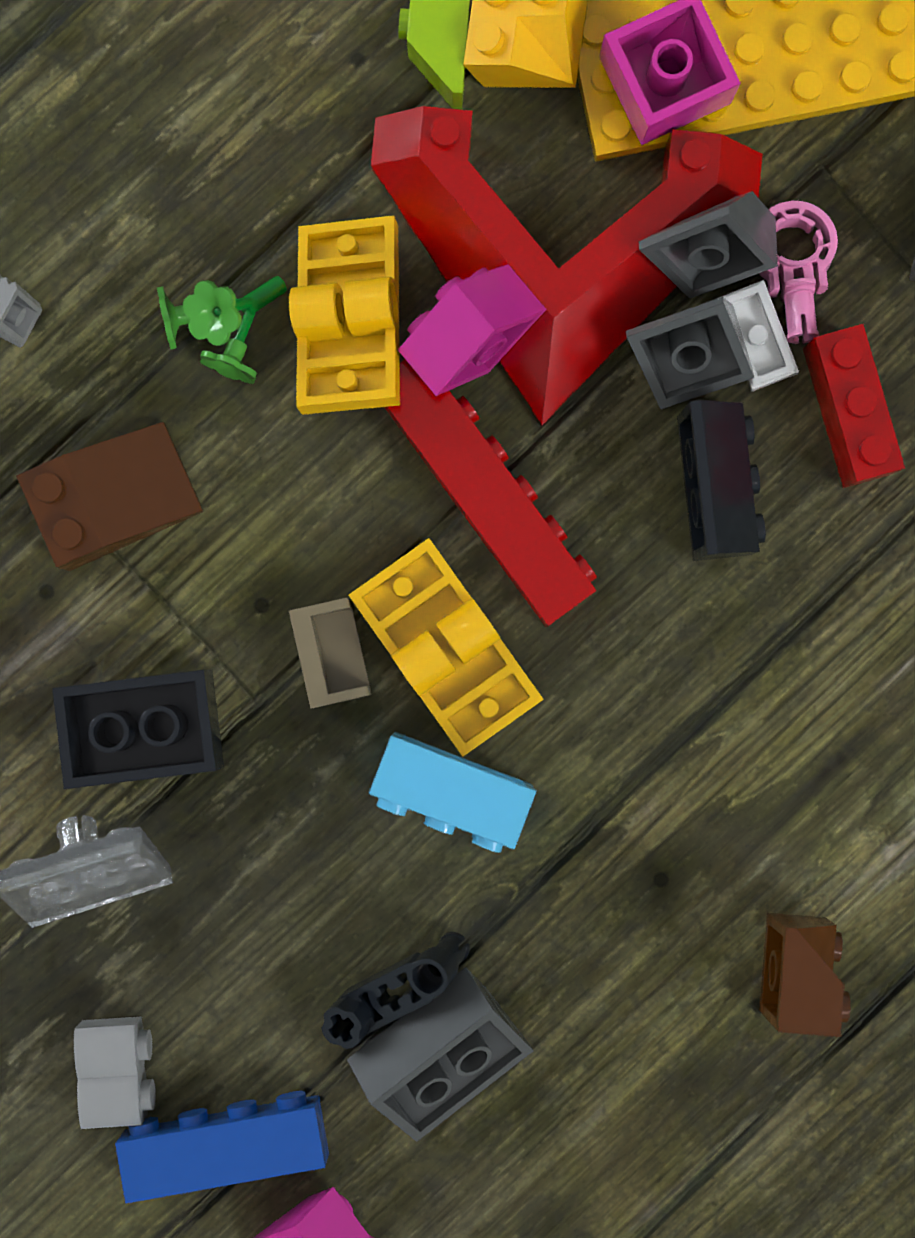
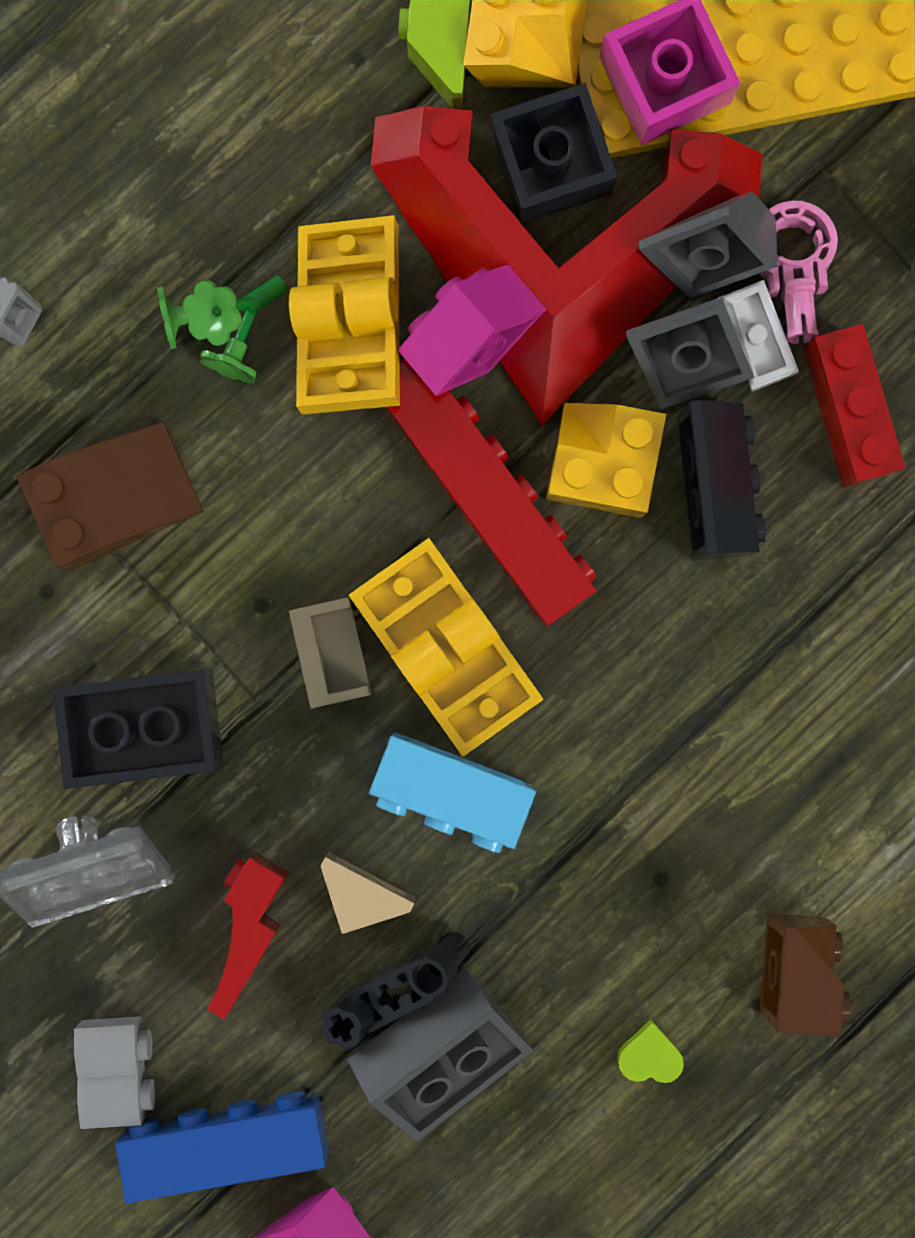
none -> red slope [207,852,289,1020]
none -> tan slope [321,852,416,934]
none -> black slope [490,83,618,224]
none -> yellow slope [545,403,666,518]
none -> lime tile [617,1019,684,1083]

